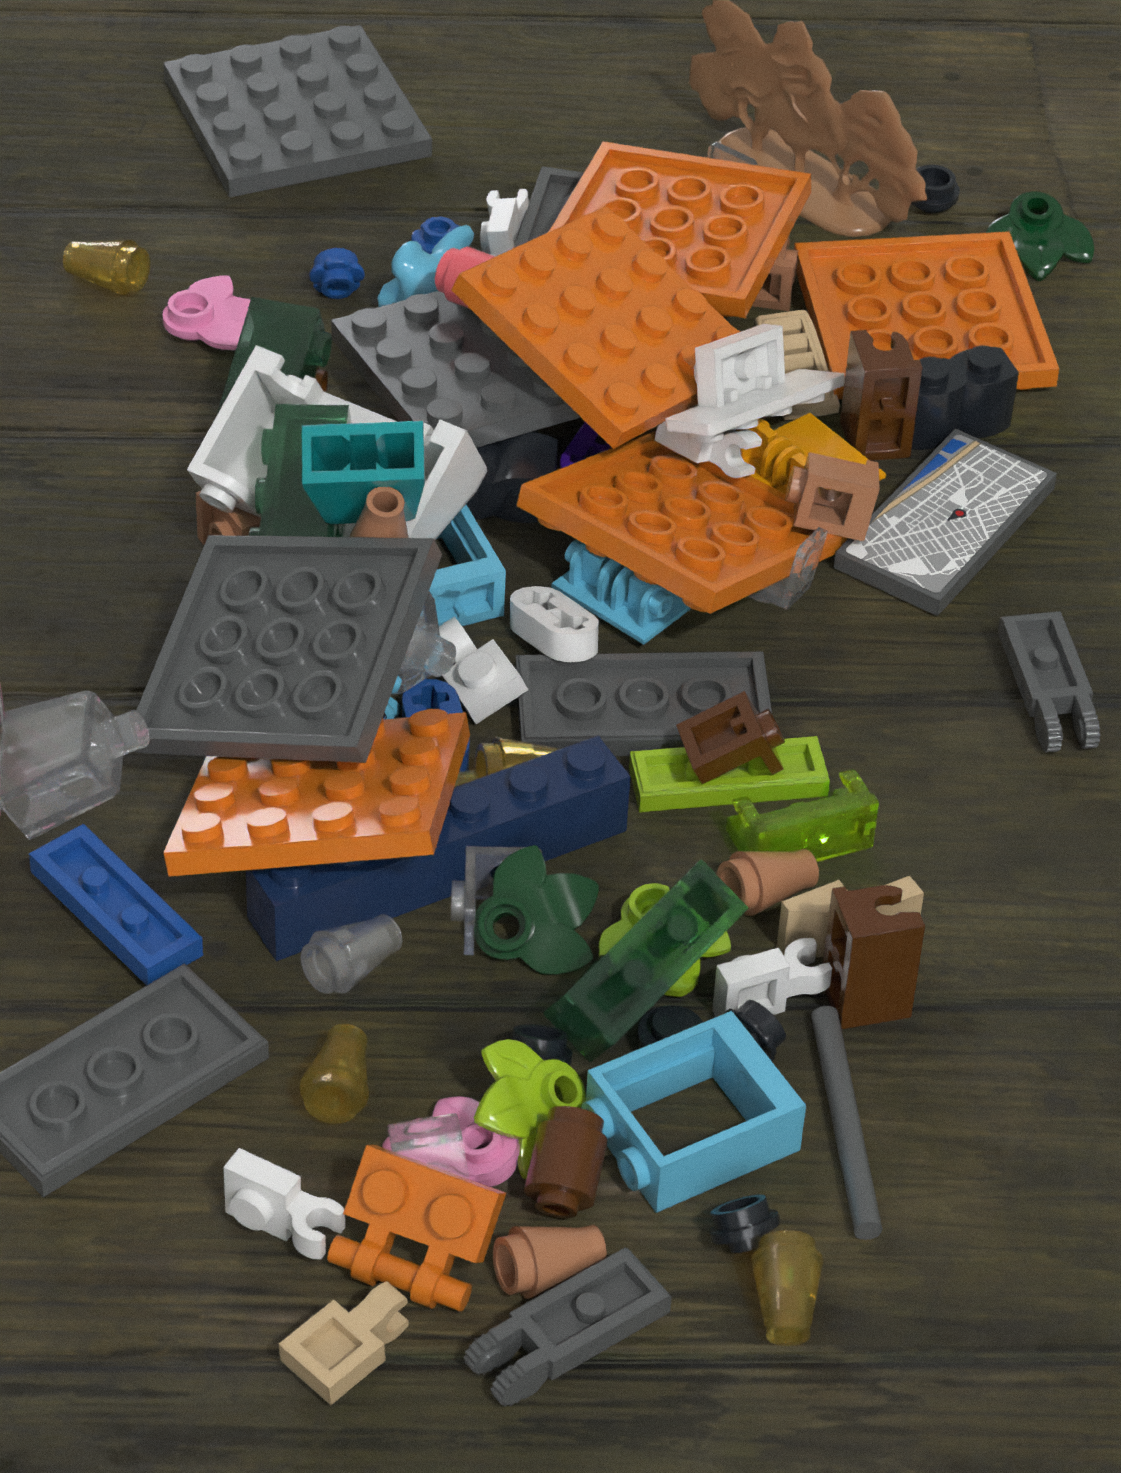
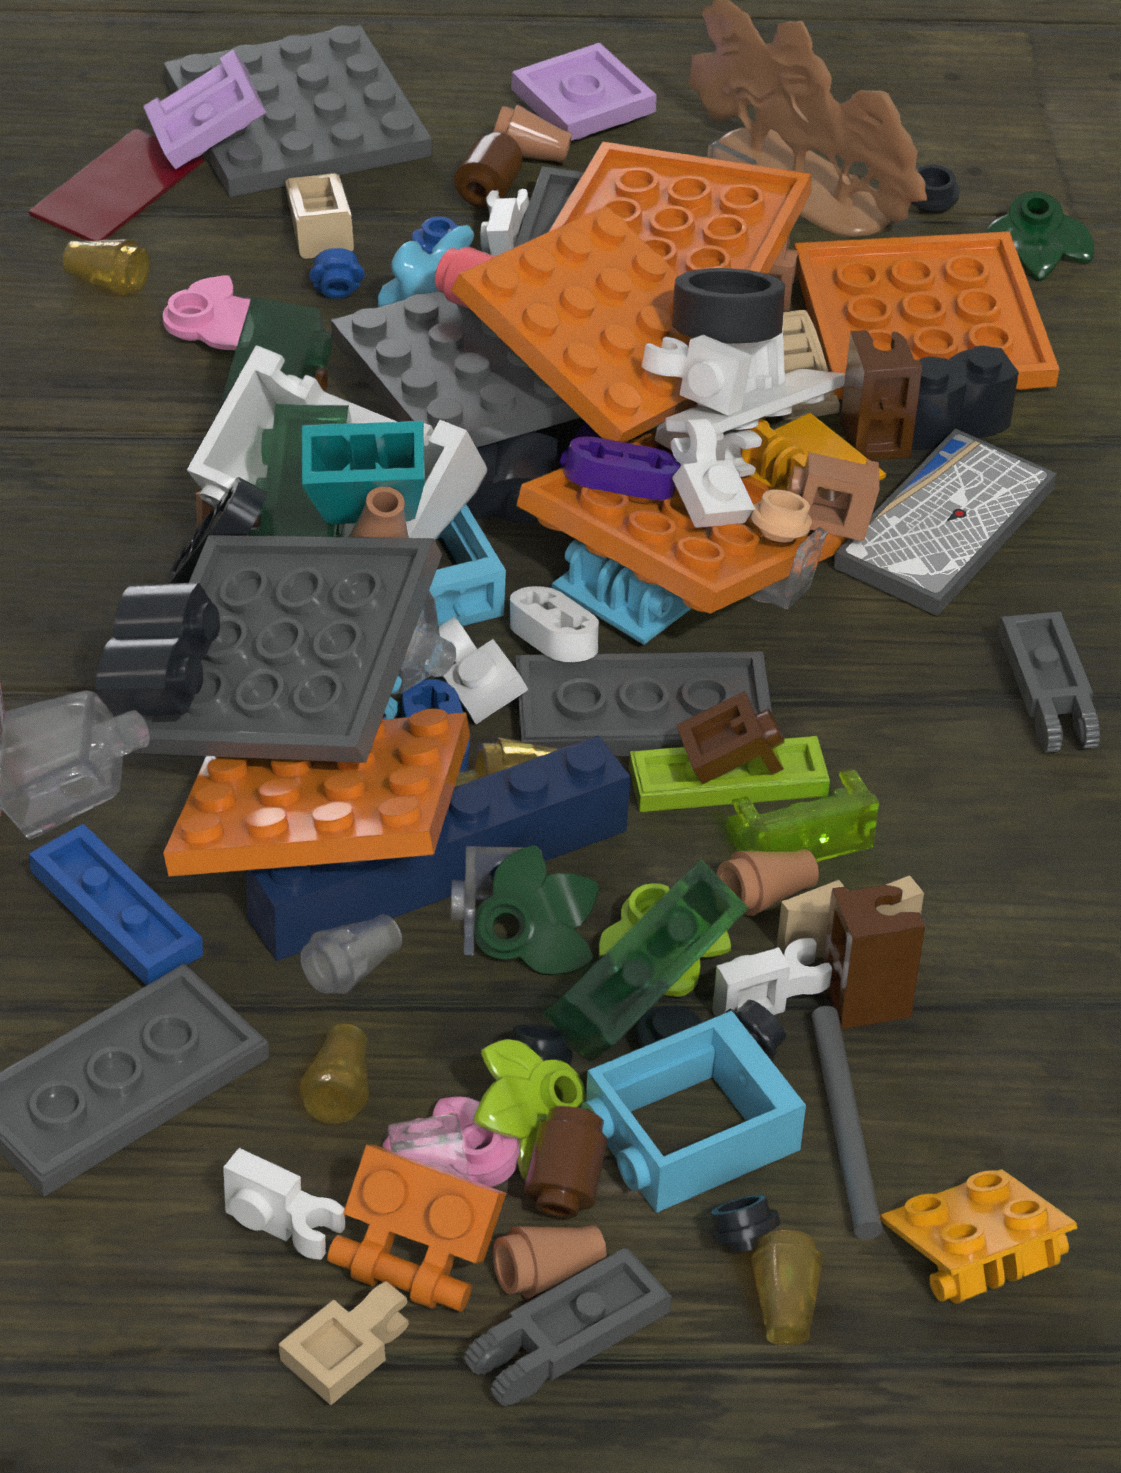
none -> dark red piece [29,128,204,246]
none -> black brick [95,583,220,716]
none -> lavender plate [144,49,266,169]
none -> black beam [166,477,267,584]
none -> tan slope [285,173,354,259]
none -> reddish brown brick [454,132,522,209]
none -> nougat cone [493,105,573,164]
none -> lavender plate [511,43,657,141]
none -> dark purple beam [563,436,681,500]
none -> white plate [641,335,752,416]
none -> white plate [670,419,755,528]
none -> black tyre [672,268,785,344]
none -> light nougat plate [751,490,812,542]
none -> light orange hinge [880,1169,1077,1304]

